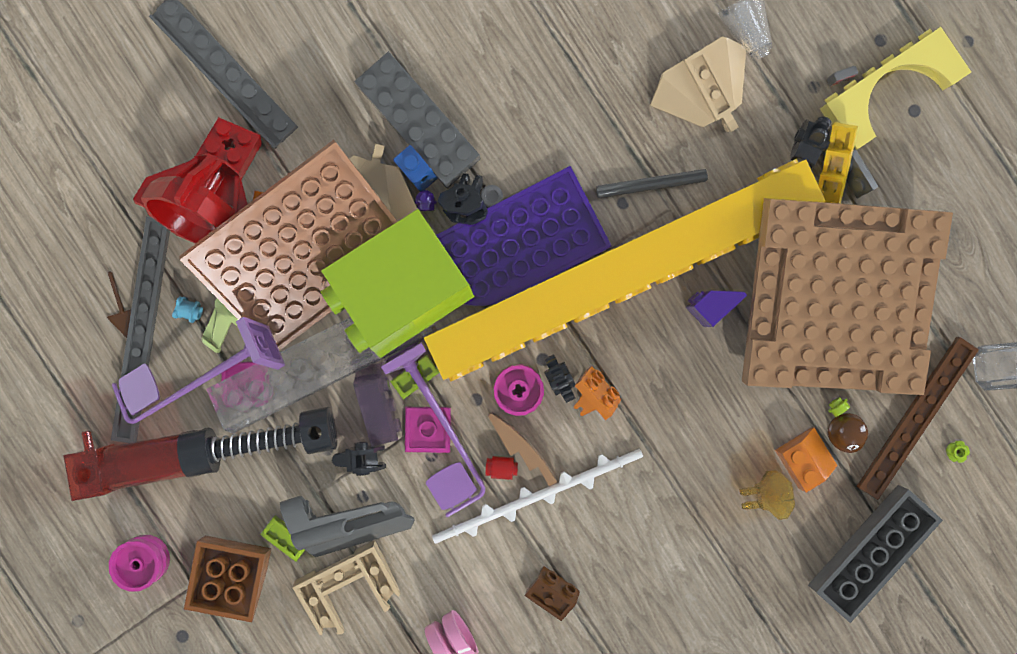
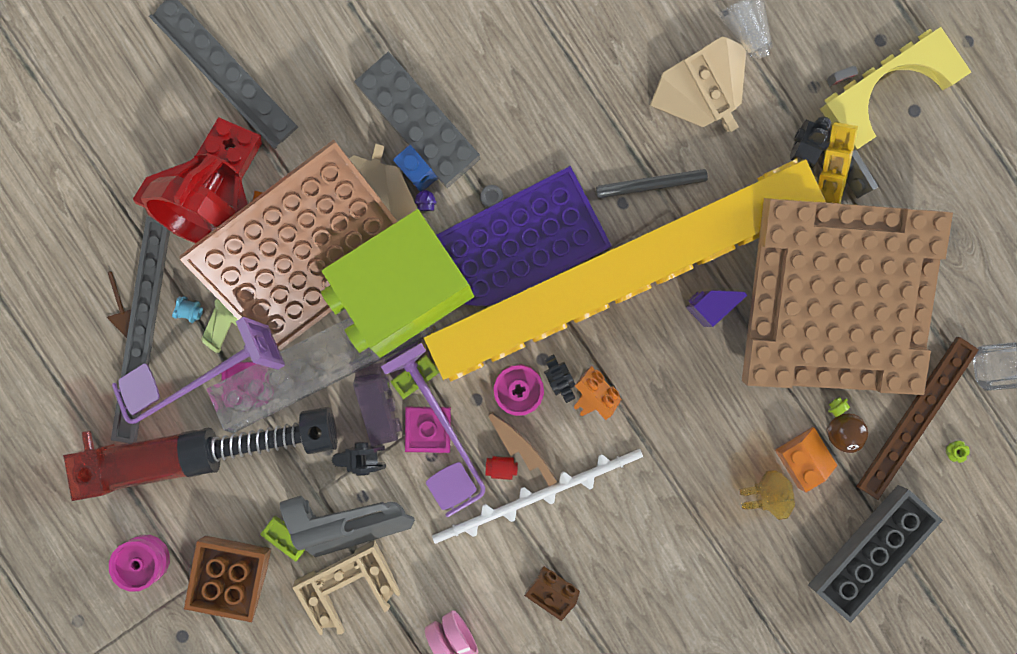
black hinge [438,173,488,225] -> none

